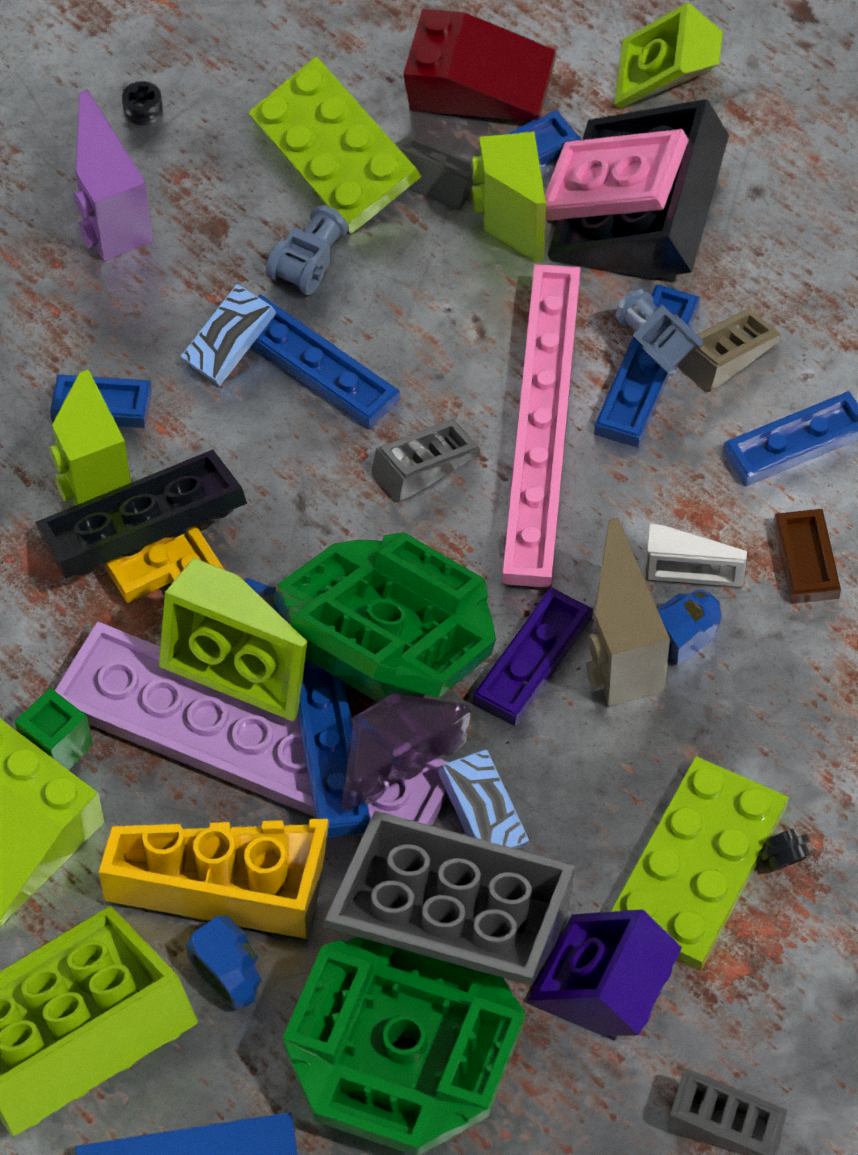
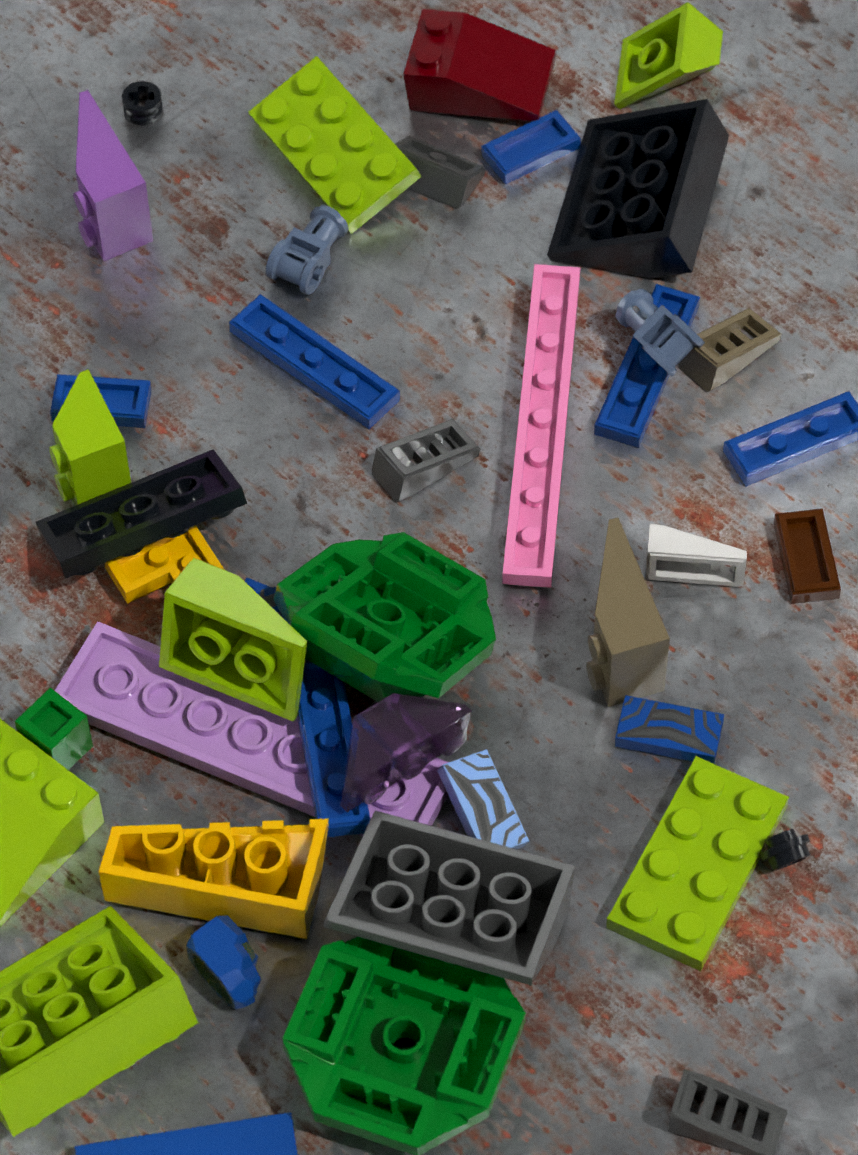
light blue tile [180,284,276,386] -> none
lime slope [471,132,546,262] -> none
dark purple tile [473,587,593,726] -> none
dark purple slope [528,909,682,1036] -> none
bright pink tile [545,129,689,221] -> none
blue rock [657,590,722,664] -> none
none -> blue tile [615,695,724,764]

